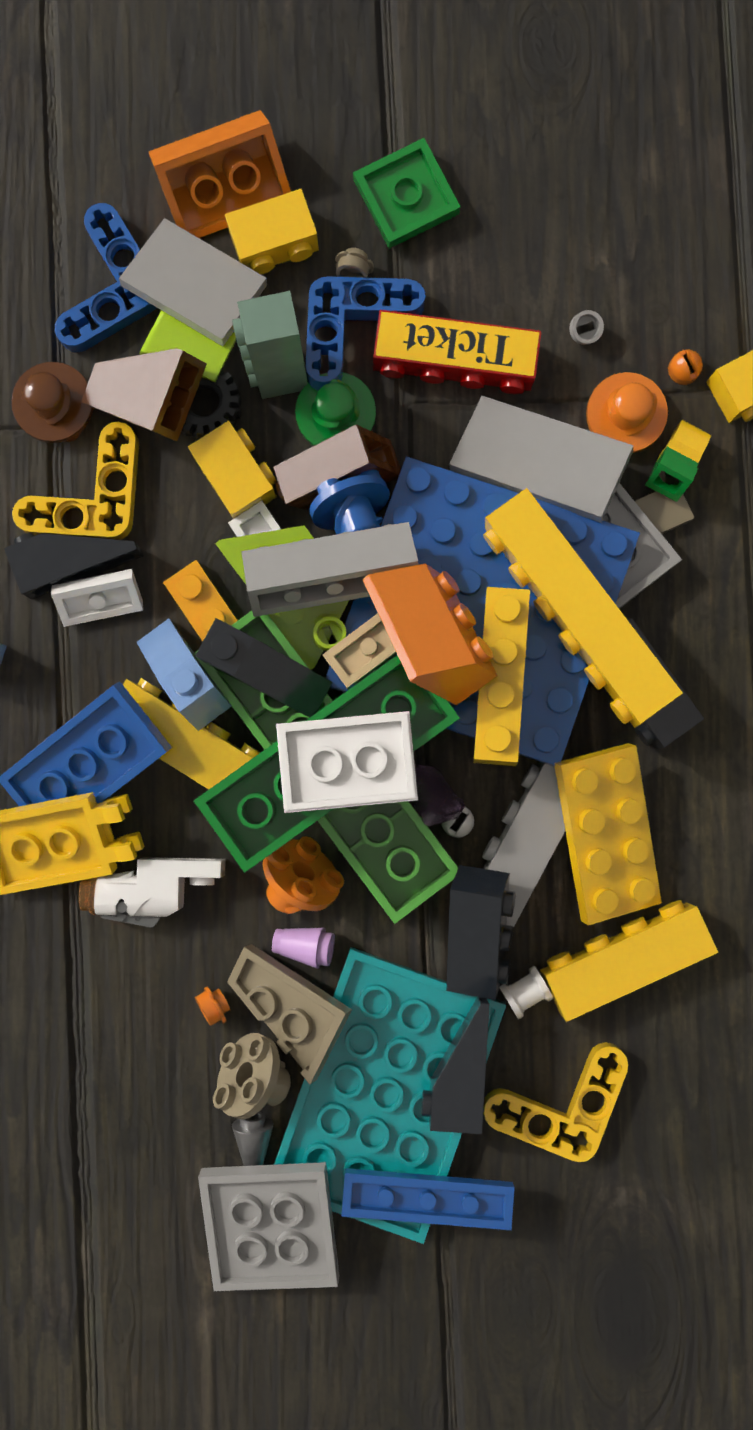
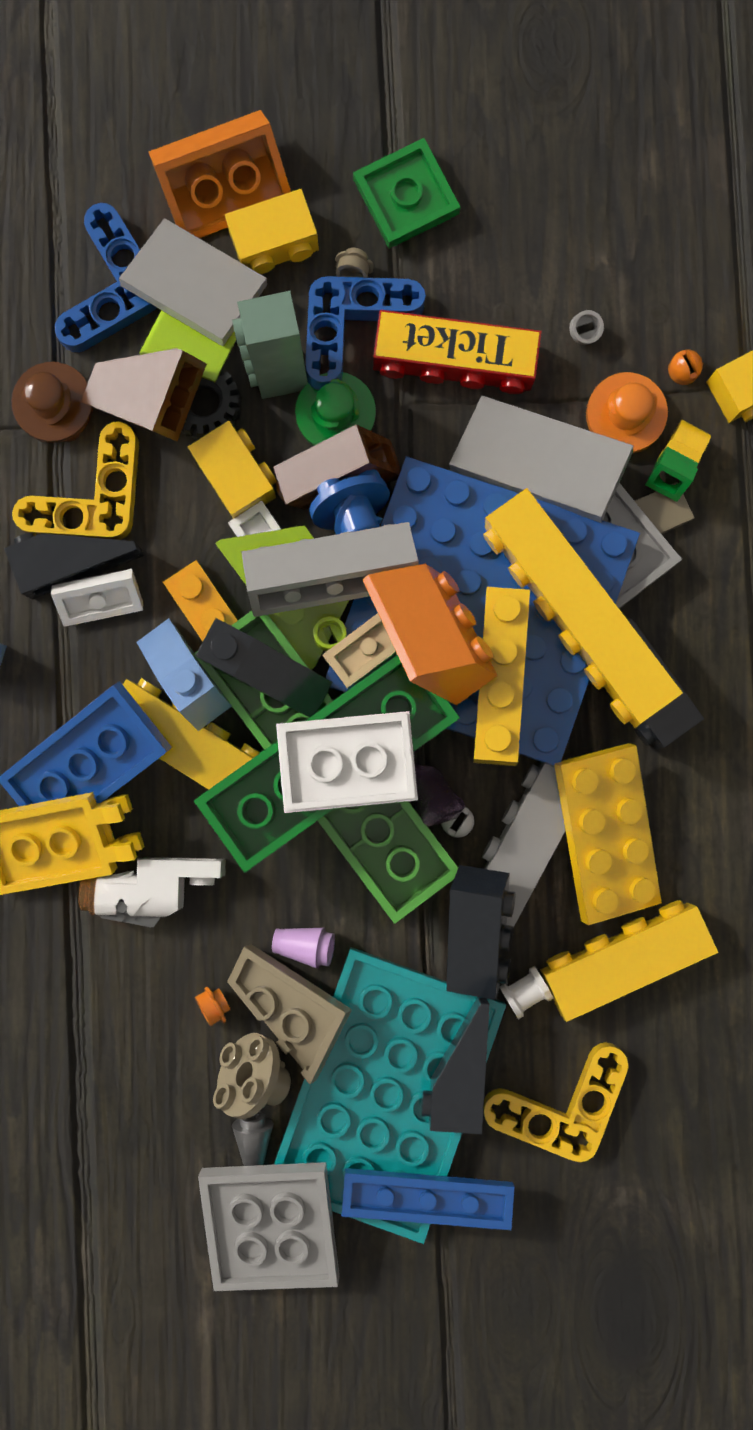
orange plate [263,836,344,914] -> none

